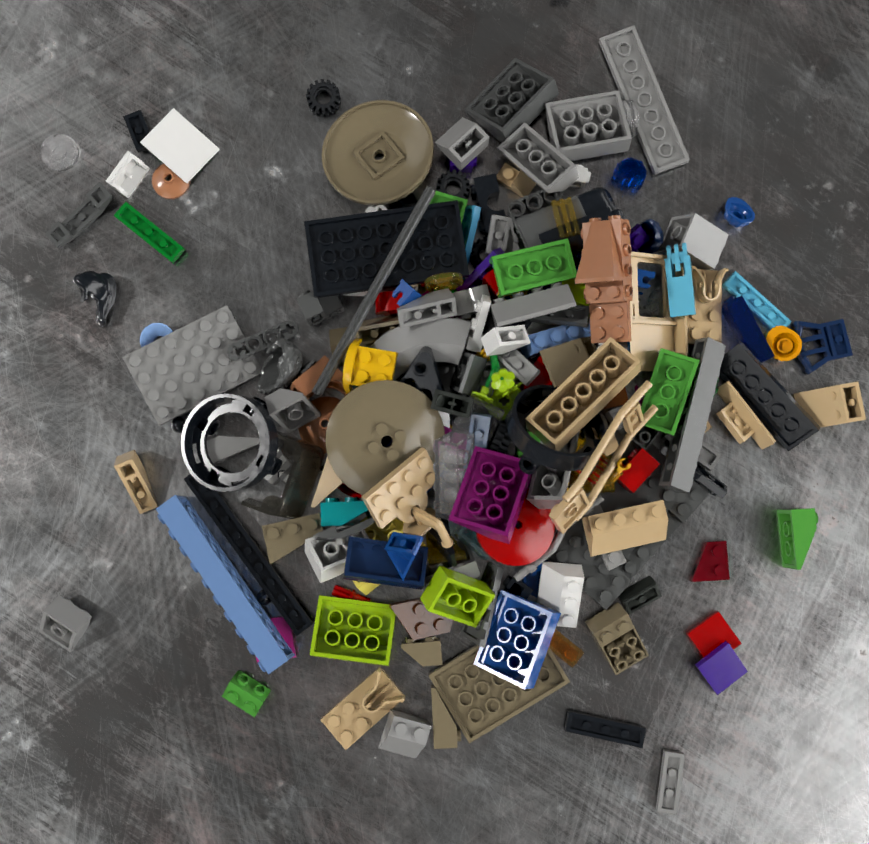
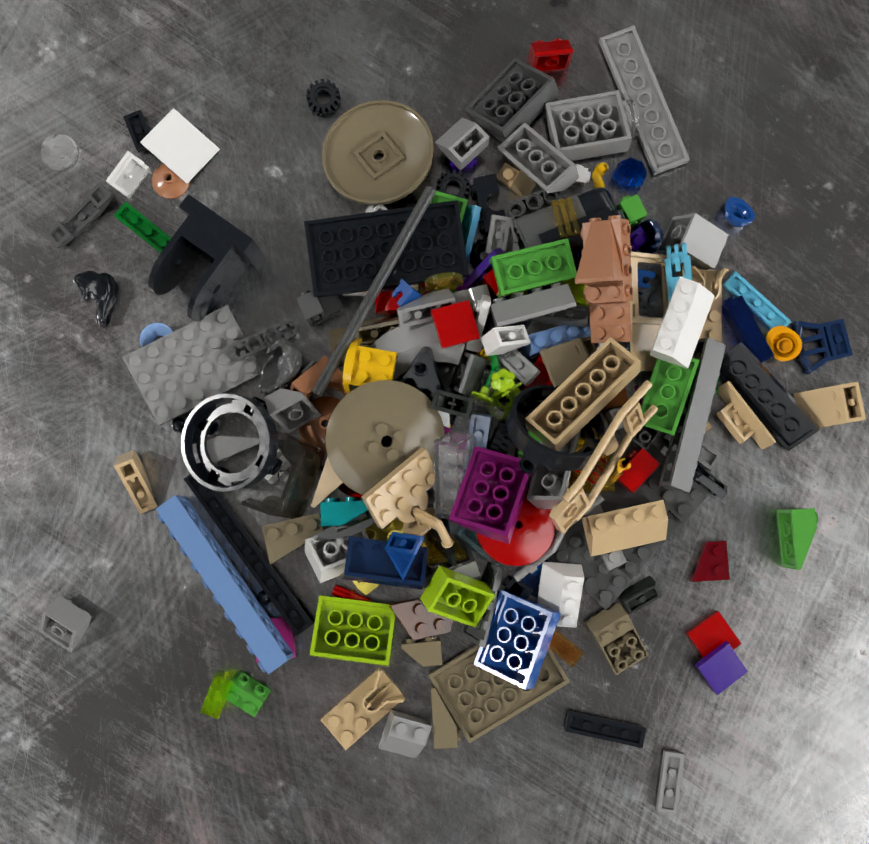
none -> black piece [148,194,267,322]
none -> clear neon green bracket [200,670,234,719]
none -> red tile [430,300,480,349]
none -> red slope [529,39,573,72]
none -> yellow arm [591,162,609,188]
none -> bright green brick [616,194,648,229]
none -> white slope [650,277,715,369]

